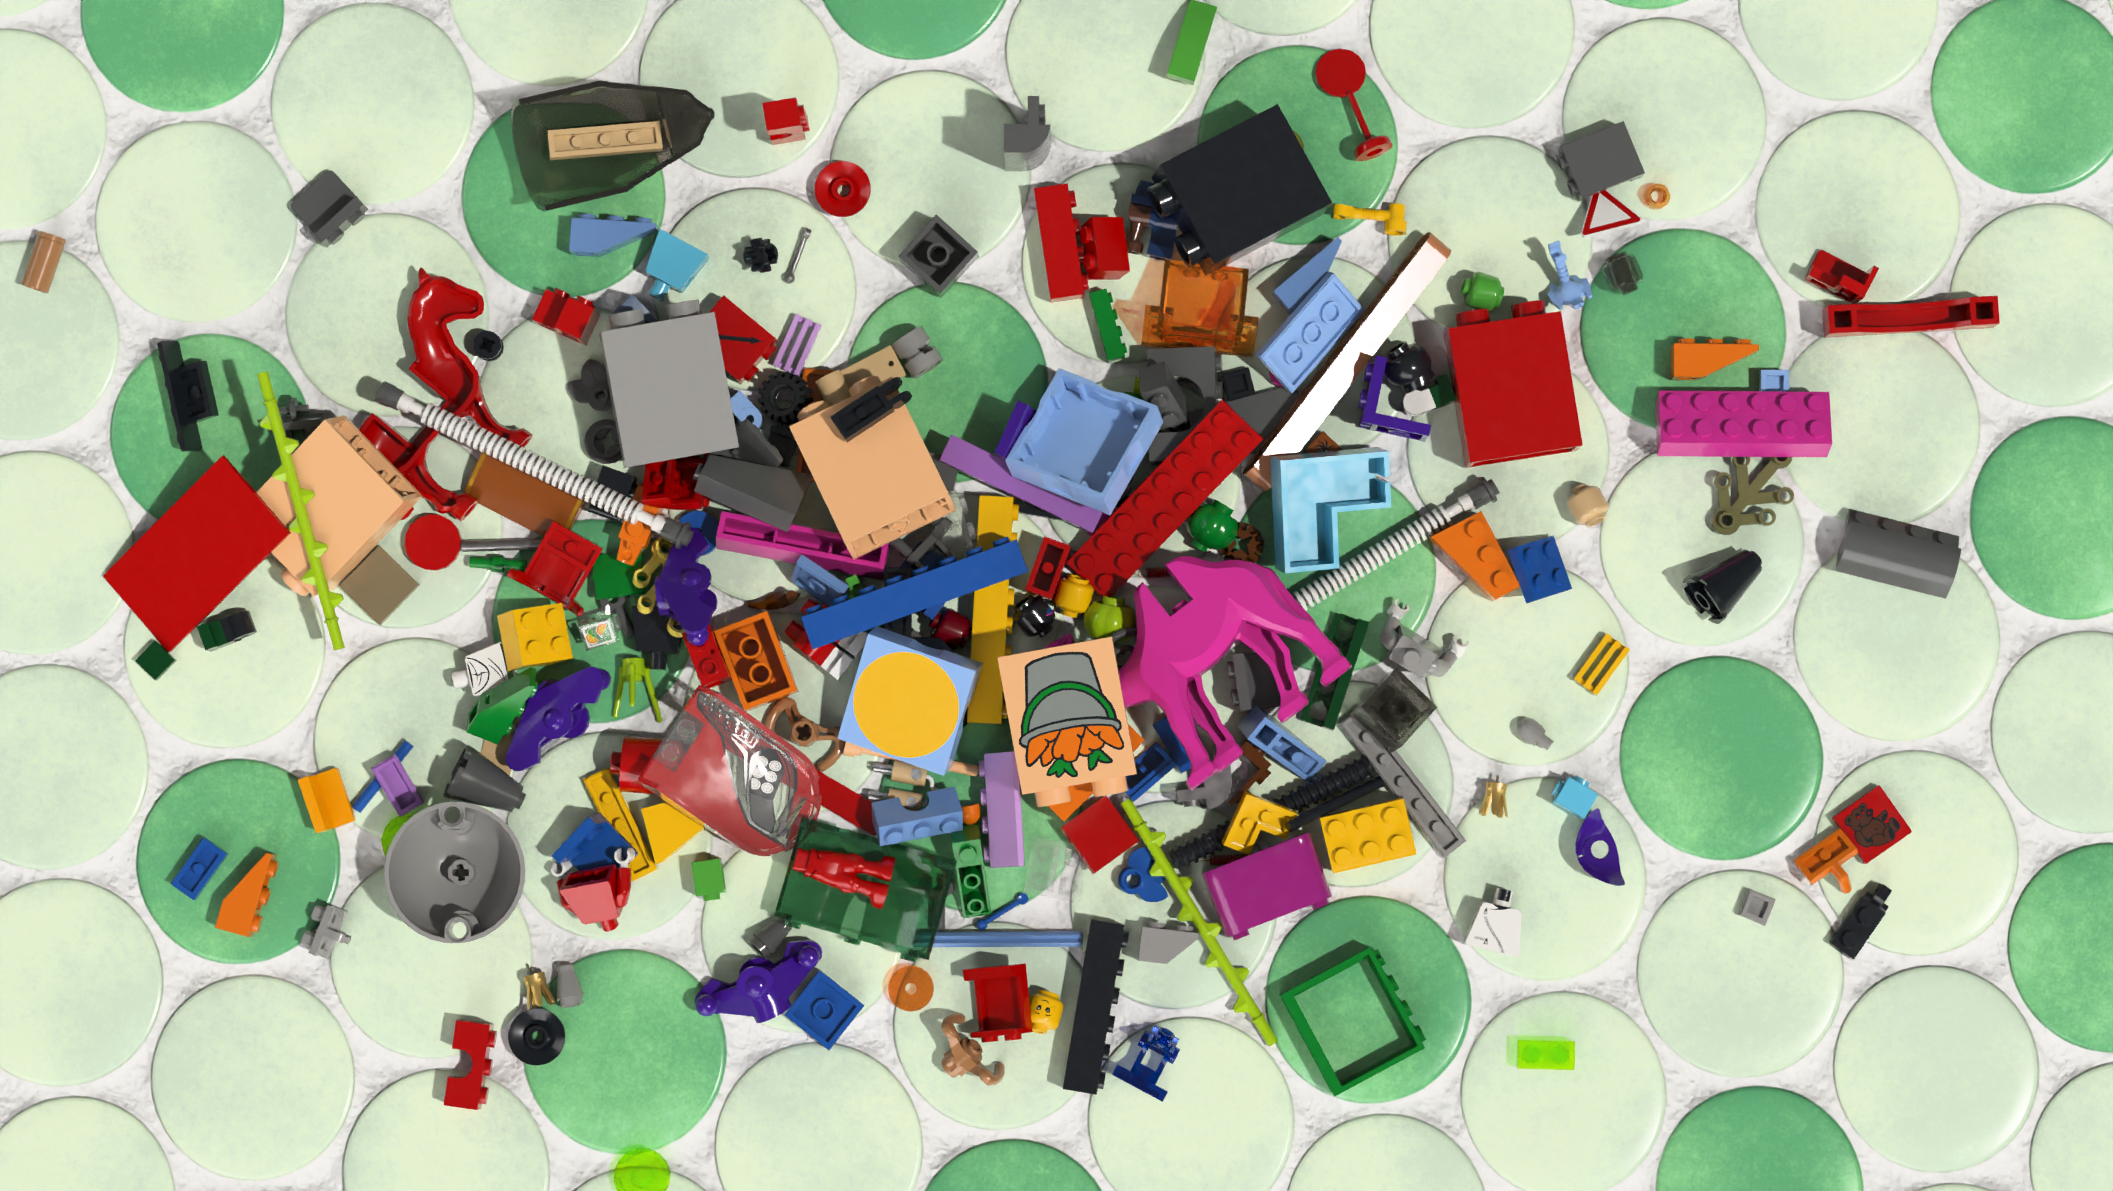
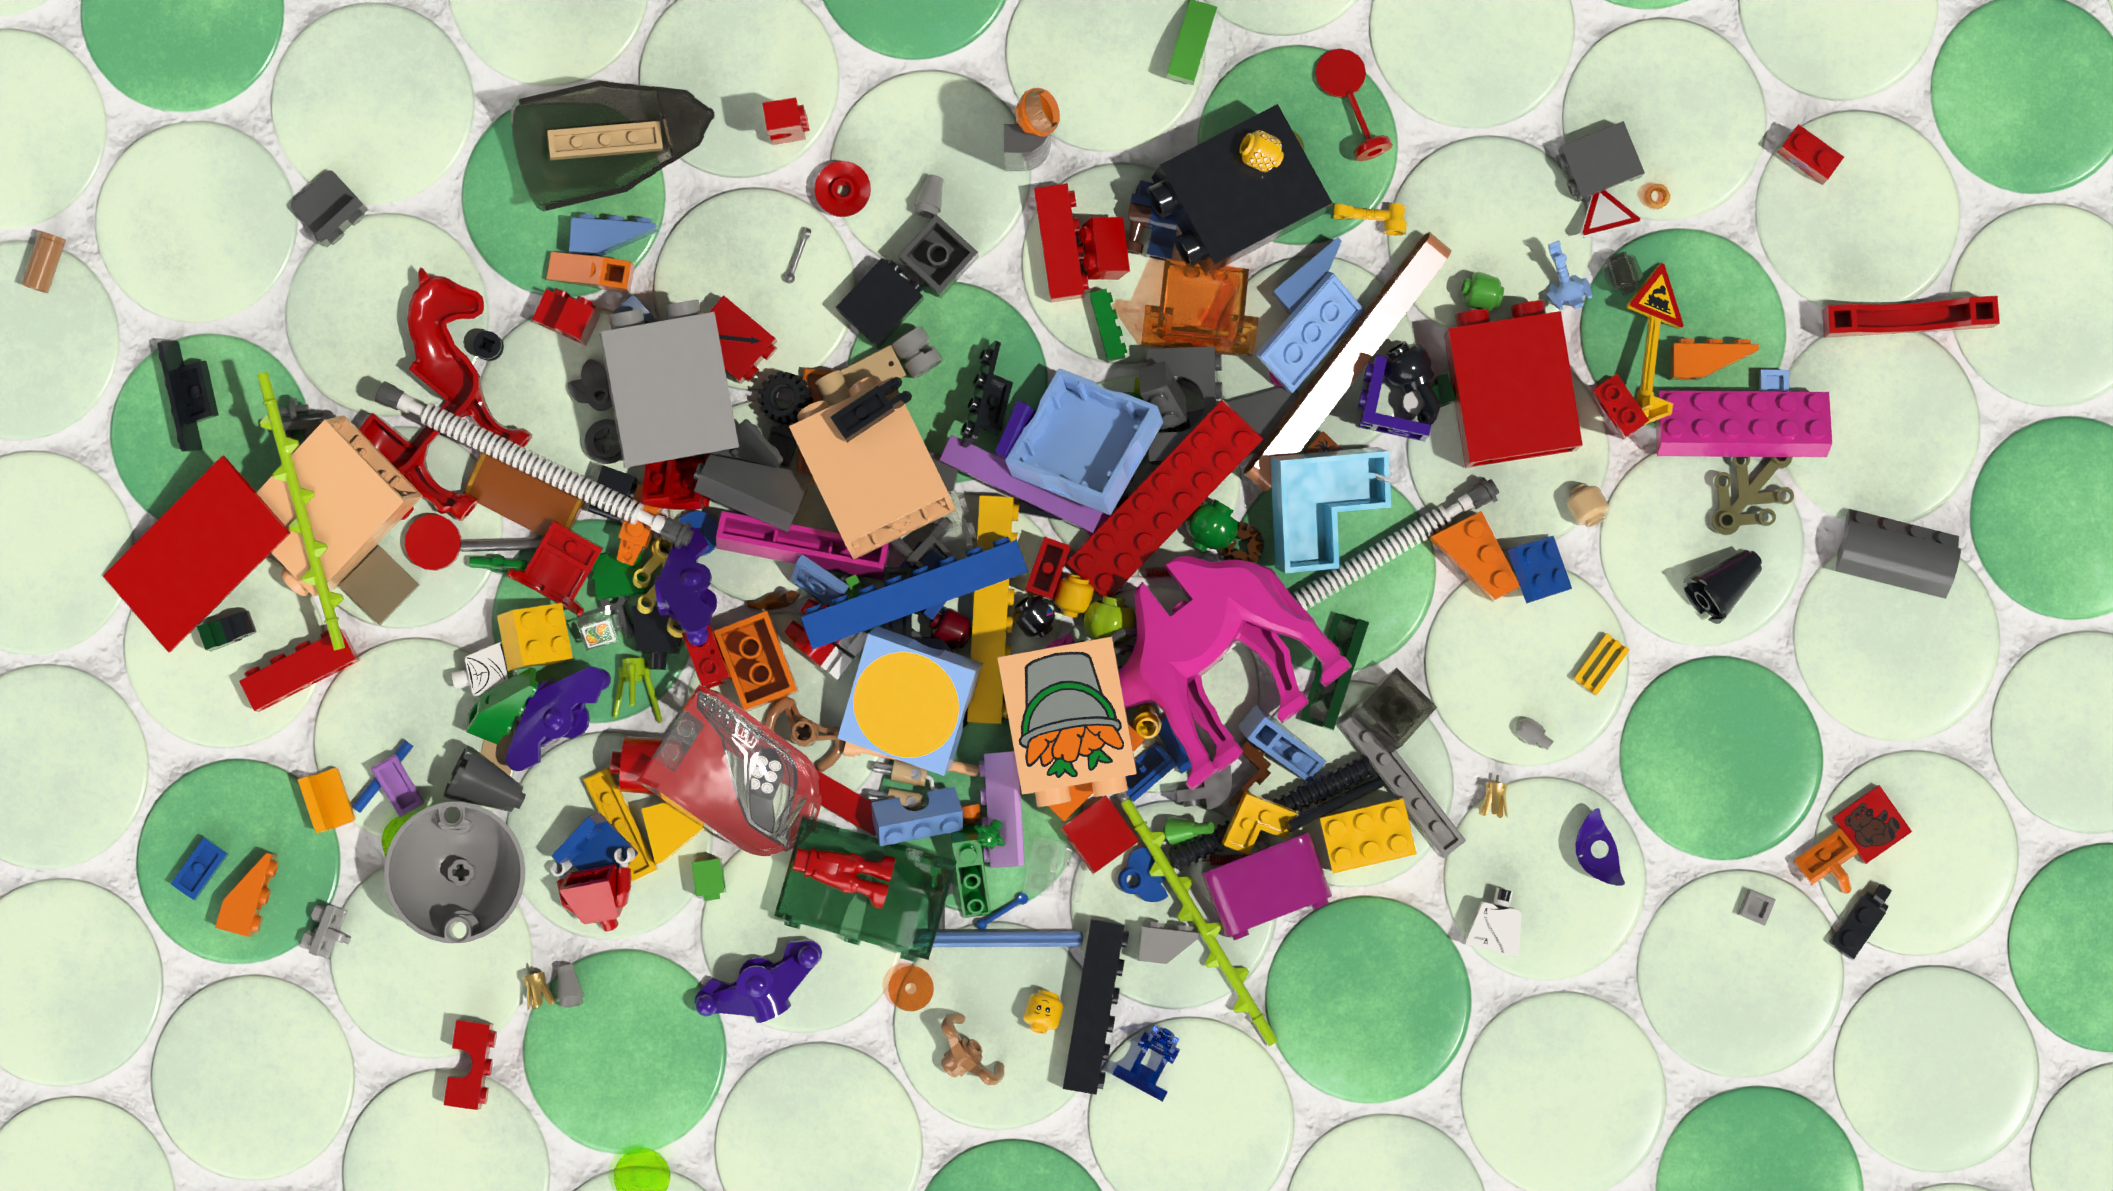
dark green tile [135,641,177,681] -> none
black dish [508,1008,566,1066] -> none
medium azure torso [645,229,710,302] -> none
light blue leg [730,390,763,430] -> none
black gear [743,238,778,273] -> none
dark grey cone [749,916,792,958] -> none
lavender tile [773,314,822,376] -> none
blue plate [785,970,865,1050] -> none
red panel [963,963,1033,1043] -> none
black tile [1221,367,1255,402] -> none
dark grey bracket [1227,652,1281,712] -> none
green window [1279,947,1426,1097] -> none
light grey torso [1380,599,1469,678] -> none
clear neon green plate [1516,1040,1575,1070] -> none
medium azure brick [1551,775,1599,819] -> none
red panel [1804,250,1879,304] -> none
none -> red brick [239,629,360,712]
none -> orange slope [546,252,635,294]
none -> black brick [836,258,924,349]
none -> light grey cone [914,175,944,219]
none -> black bracket [960,340,1013,448]
none -> green plant [974,819,1005,849]
none -> piece [1014,88,1060,137]
none -> yellow cone [1133,704,1161,739]
none -> bright green cone [1163,817,1215,845]
none -> yellow head [1239,130,1284,172]
none -> black arm [1416,383,1441,425]
none -> red panel [1592,374,1649,439]
none -> yellow piece [1615,263,1684,425]
none -> red brick [1777,124,1844,185]

